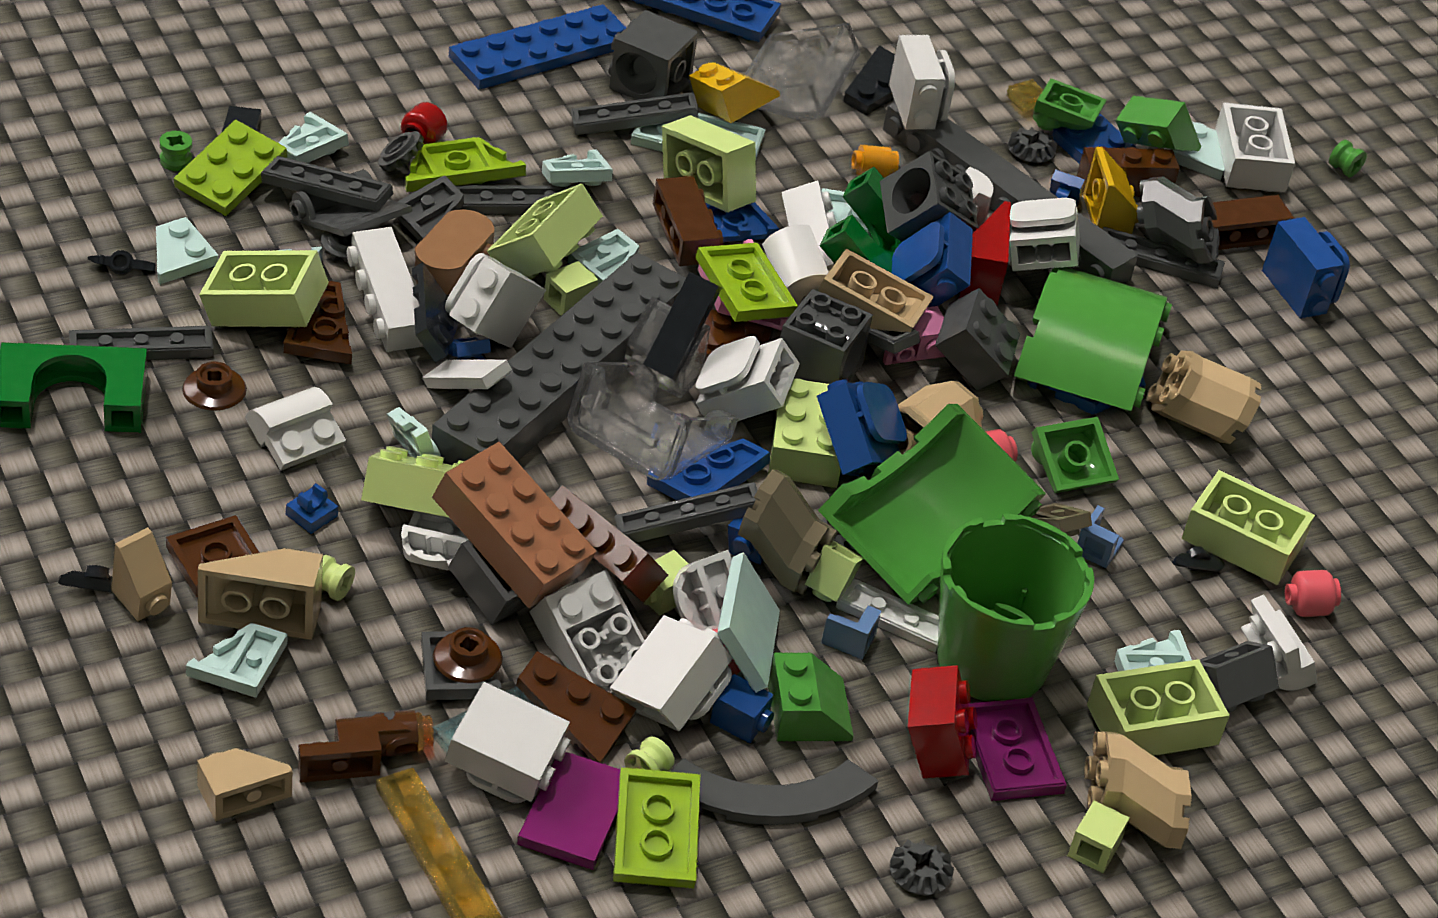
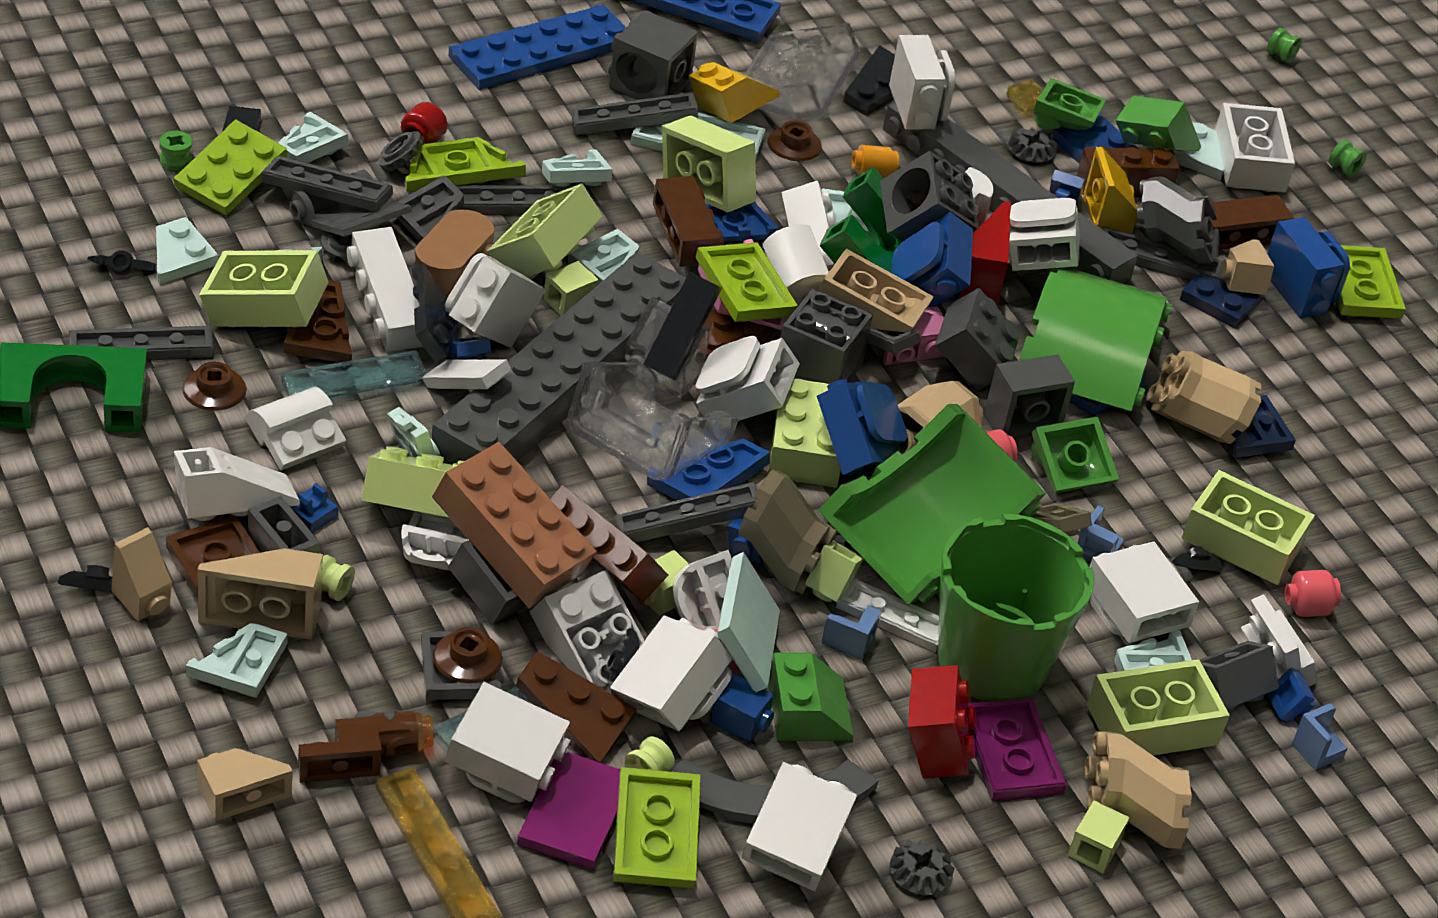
none -> white slope [174,447,300,521]
none -> dark grey brick [248,496,320,554]
none -> clear light blue tile [281,350,426,398]
none -> black piece [606,628,640,697]
none -> white brick [741,762,857,891]
none -> reddish brown piece [767,120,822,161]
none -> dark grey brick [984,354,1075,439]
none -> white brick [1090,541,1199,643]
none -> dark blue wing [1179,275,1264,328]
none -> tan slope [1221,240,1274,295]
none -> dark blue wing [1232,395,1296,458]
none -> blue tile [1266,668,1316,722]
none -> bright green wheel [1267,27,1302,63]
none -> medium blue panel [1292,703,1348,770]
none -> lime plate [1337,245,1406,319]

